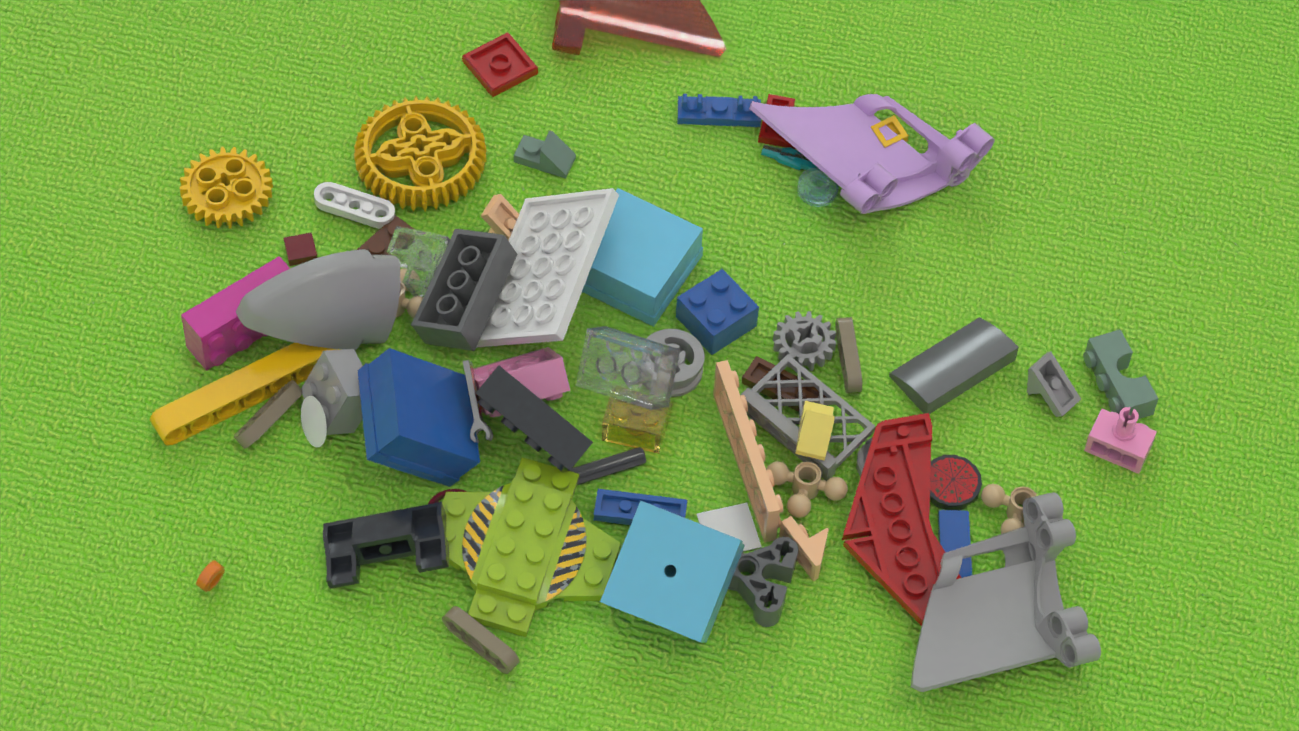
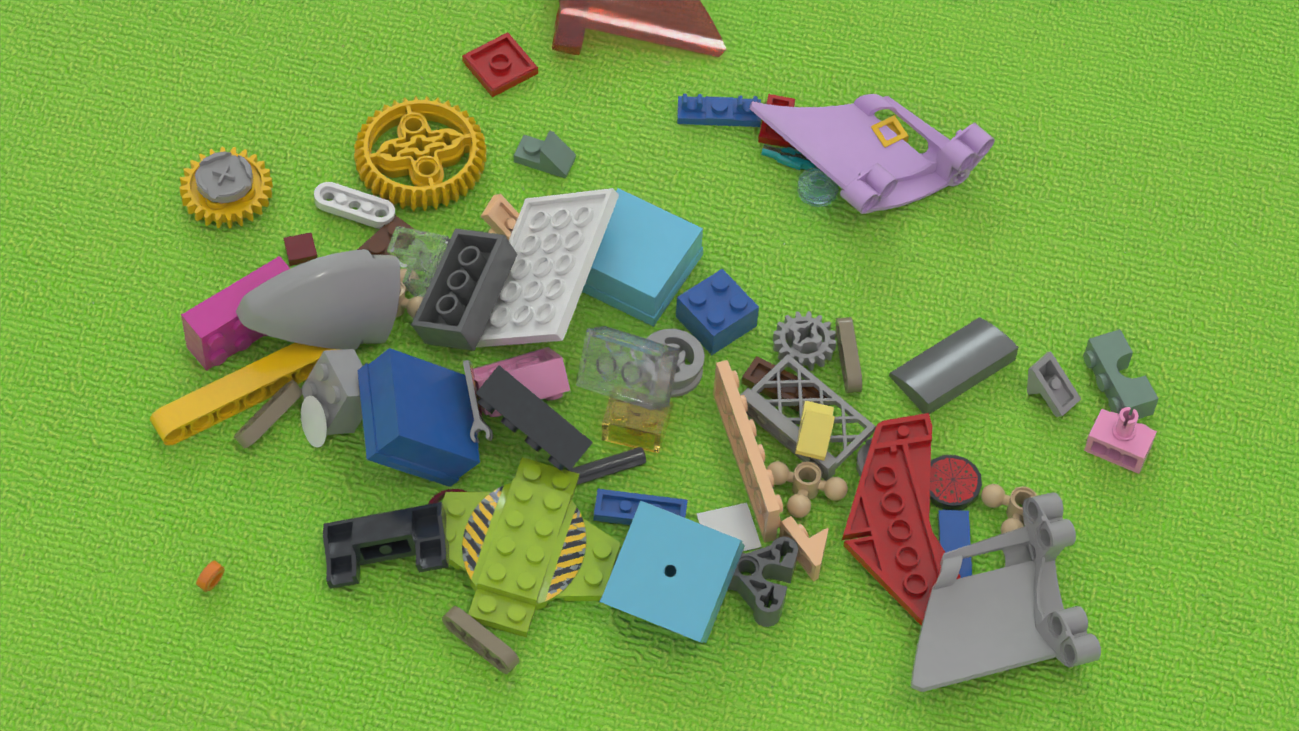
none -> light grey tile [195,152,253,203]

